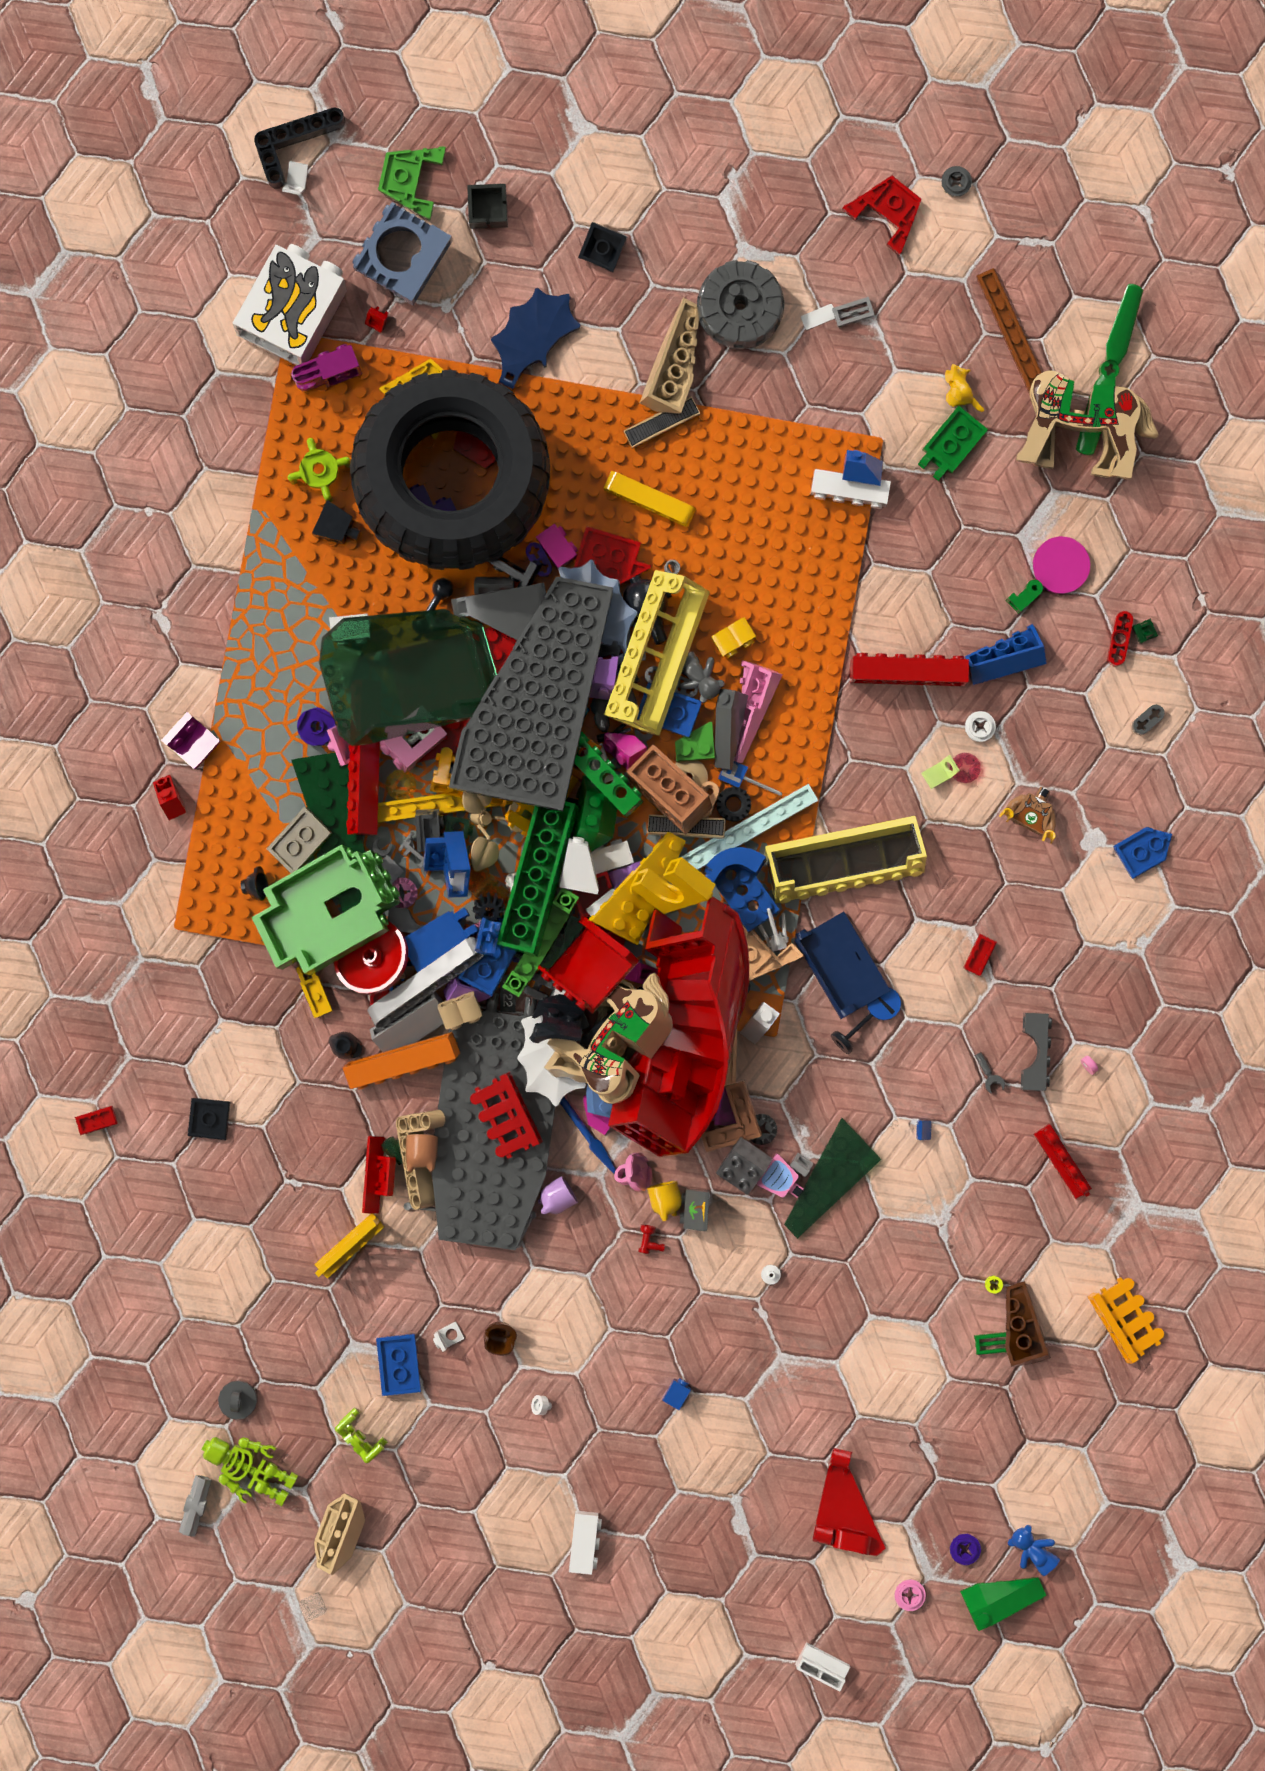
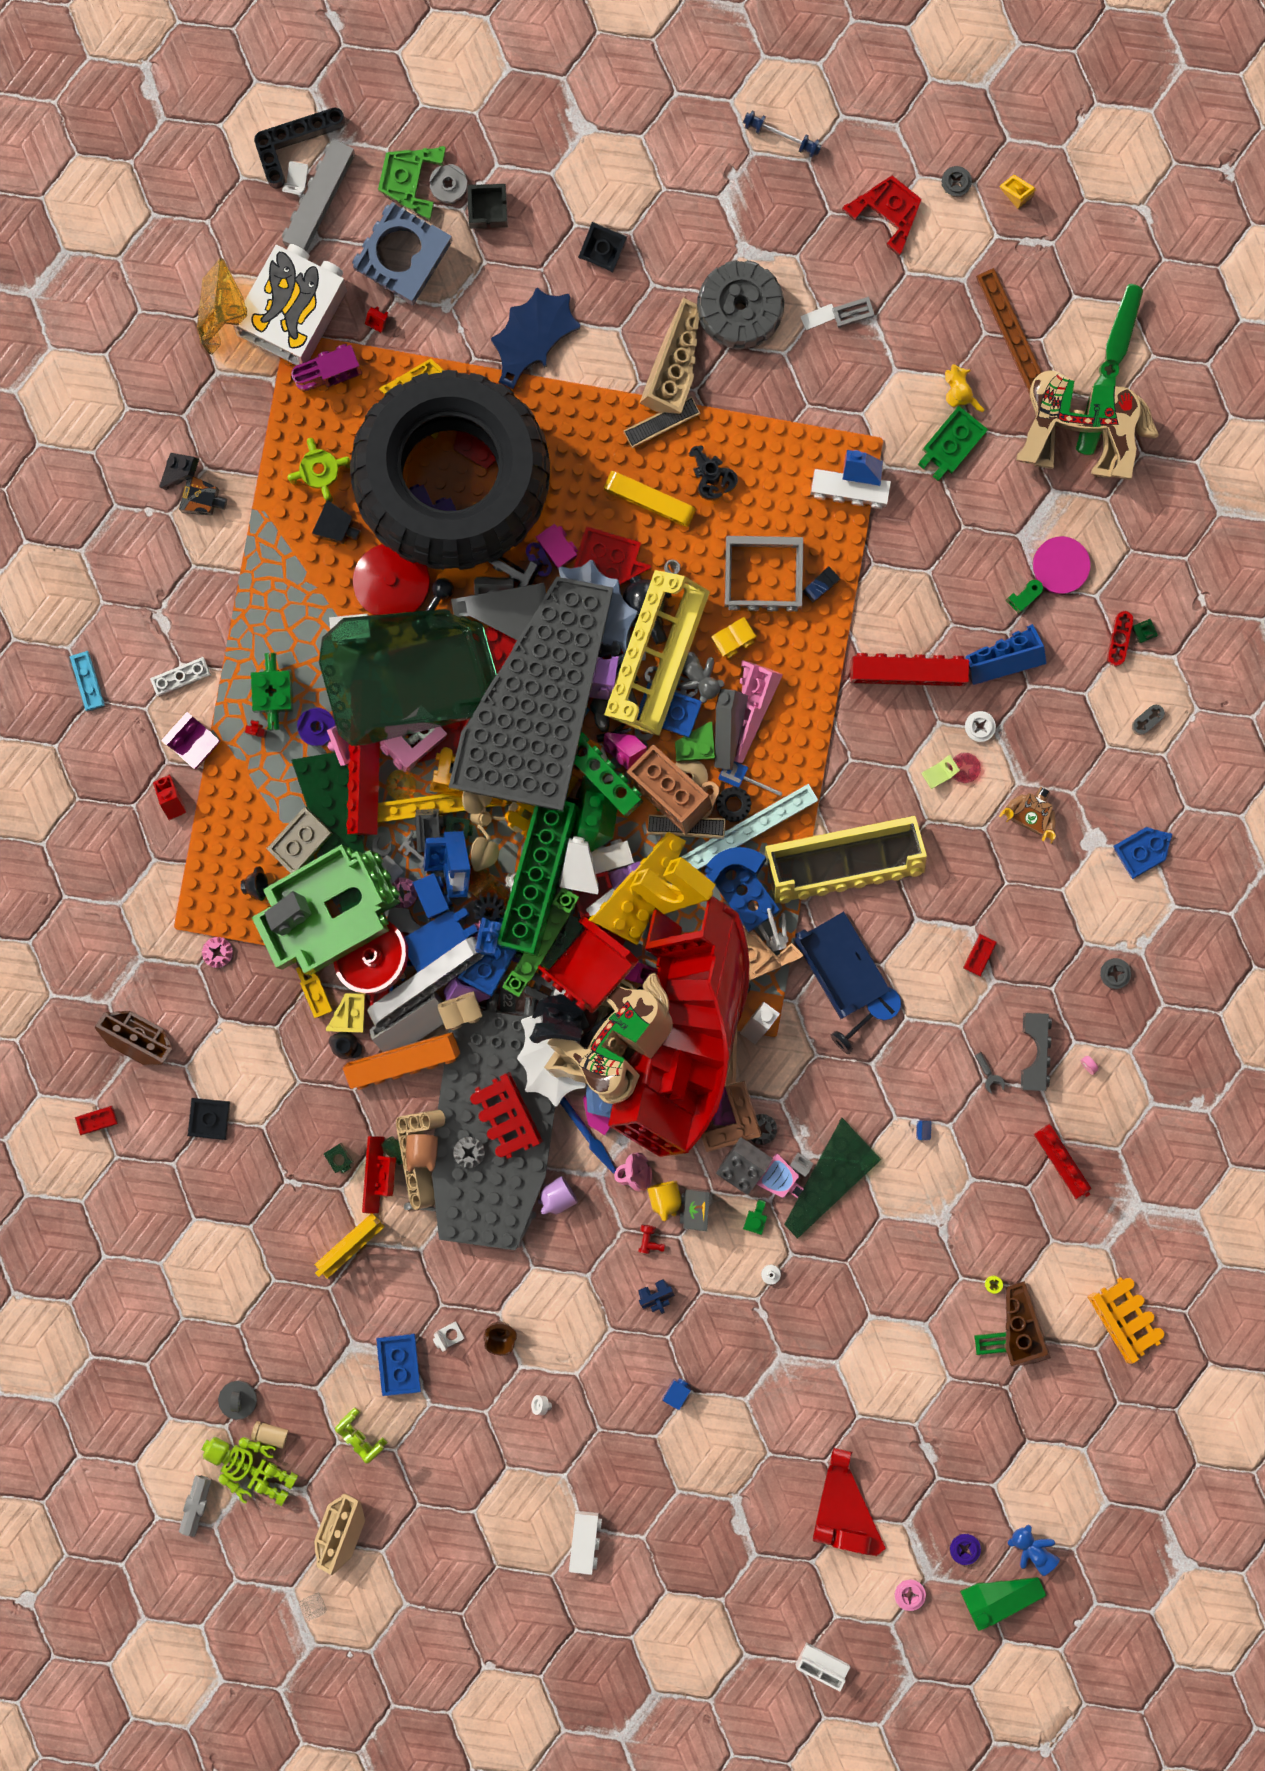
none -> medium azure tile [69,651,105,711]
none -> reddish brown wedge [95,1011,172,1065]
none -> white tile [150,657,211,697]
none -> black wing [159,453,199,490]
none -> torso [179,477,227,516]
none -> clear yellow wedge [197,258,247,355]
none -> bright pink gear [202,937,233,968]
none -> red plate [244,720,267,738]
none -> green brick [251,653,293,731]
none -> tan piece [251,1421,289,1449]
none -> dark grey brick [264,891,312,936]
none -> light grey brick [282,139,355,252]
none -> clear green brick [323,1143,353,1174]
none -> light yellow wing [326,993,365,1033]
none -> red dish [353,544,430,620]
none -> blue piece [413,873,453,919]
none -> light grey plate [430,164,468,204]
none -> light grey gear [454,1137,485,1168]
none -> dark blue hips [638,1279,675,1314]
none -> black animal [688,445,738,501]
none -> light grey window [725,536,803,612]
none -> dark blue axle [743,110,822,158]
none -> green plate [743,1199,767,1235]
none -> leg [803,566,840,603]
none -> yellow slope [999,175,1036,209]
none -> dark grey gear [1100,958,1131,989]

